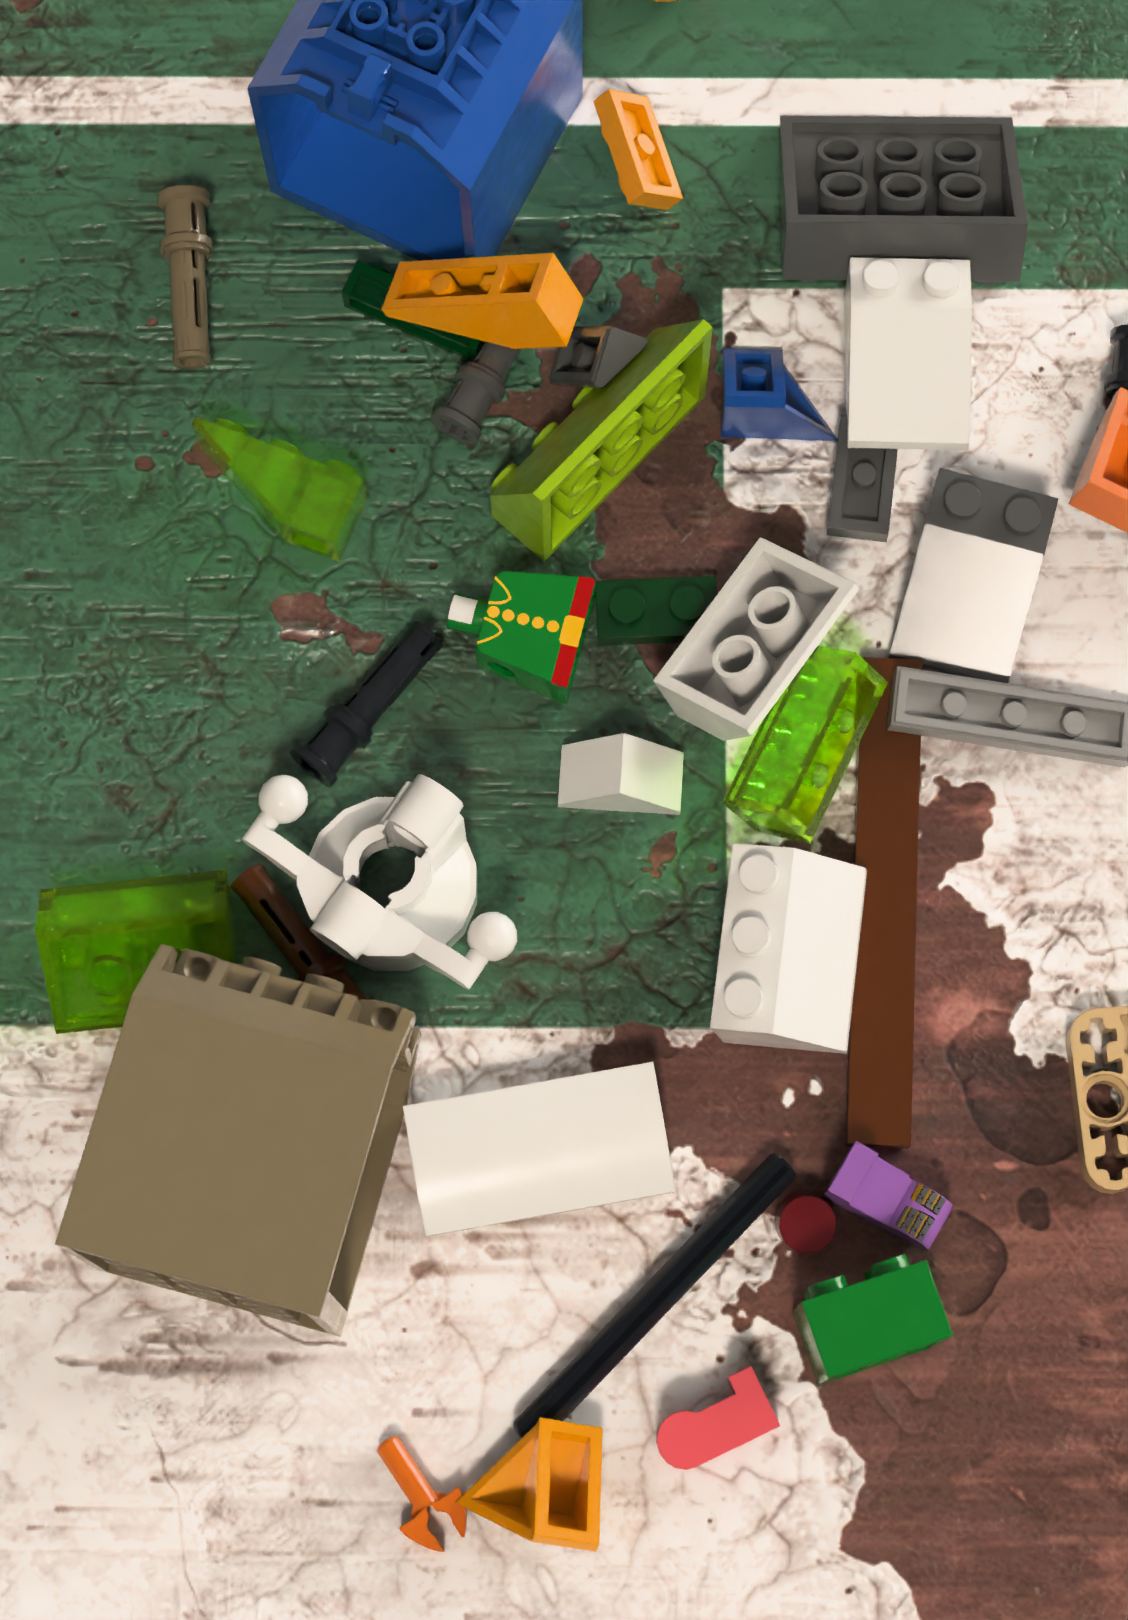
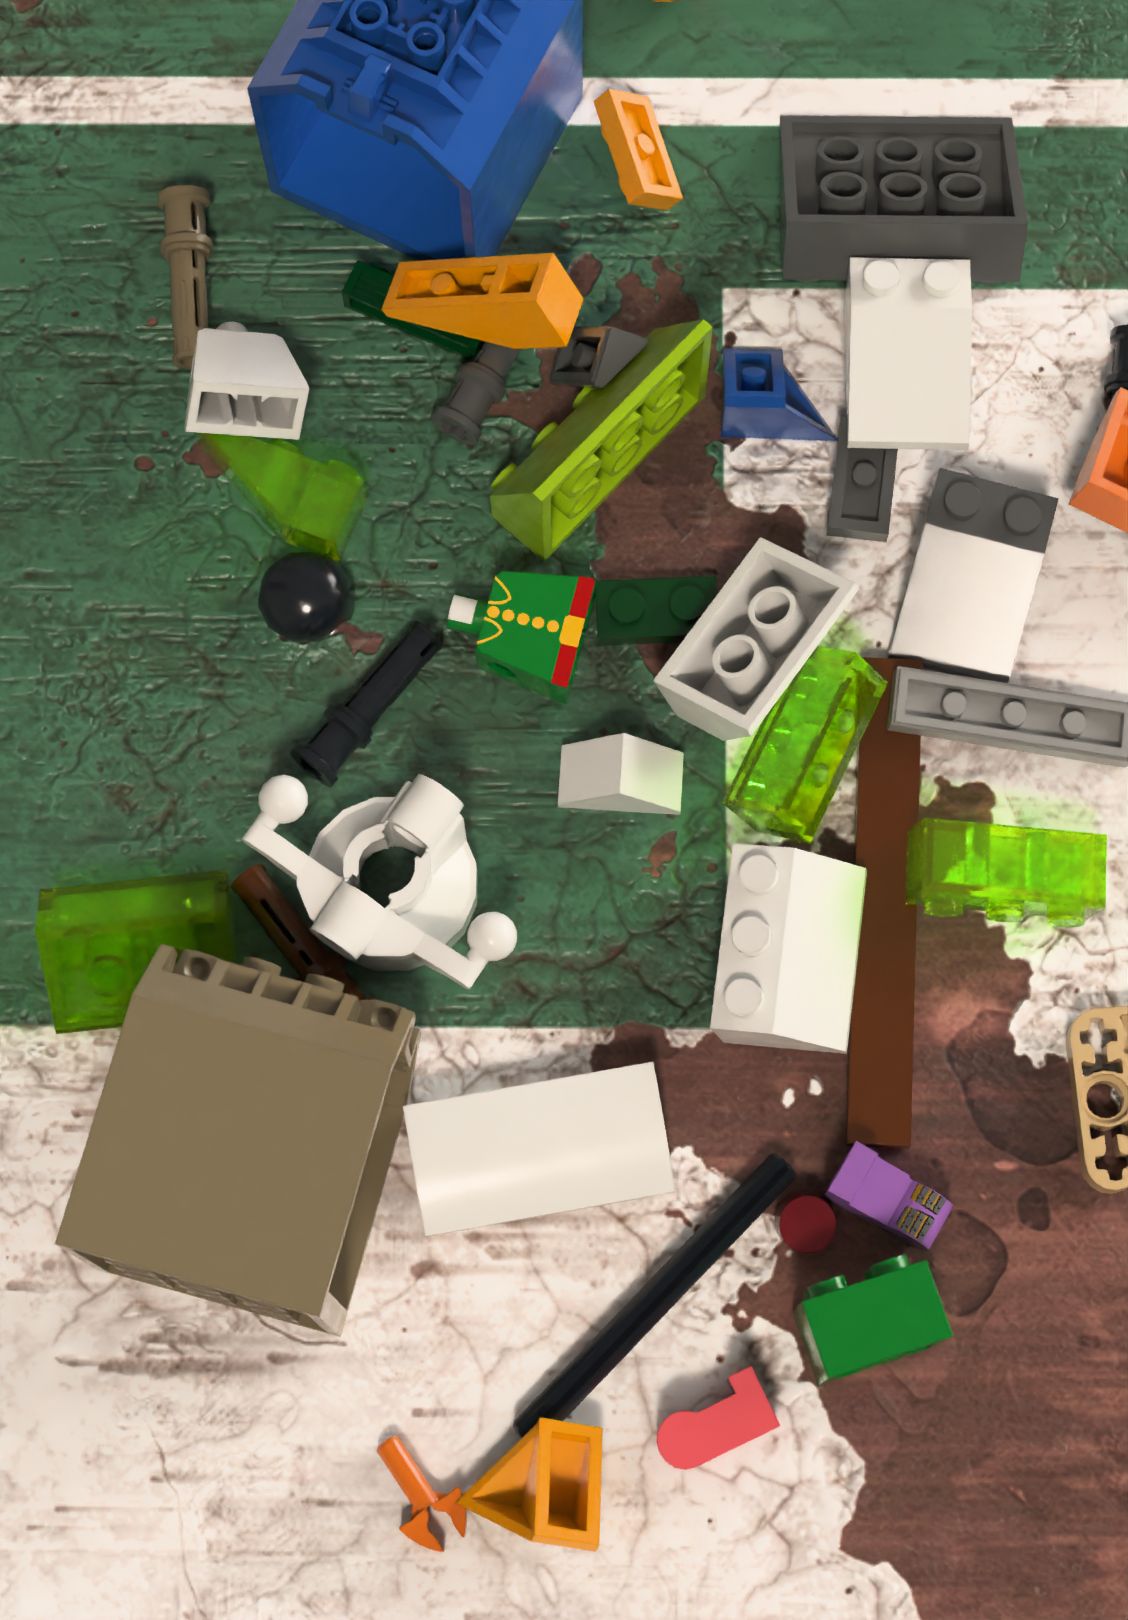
none -> white torso [184,322,309,440]
none -> black hair [258,552,355,643]
none -> clear neon green brick [906,817,1107,928]

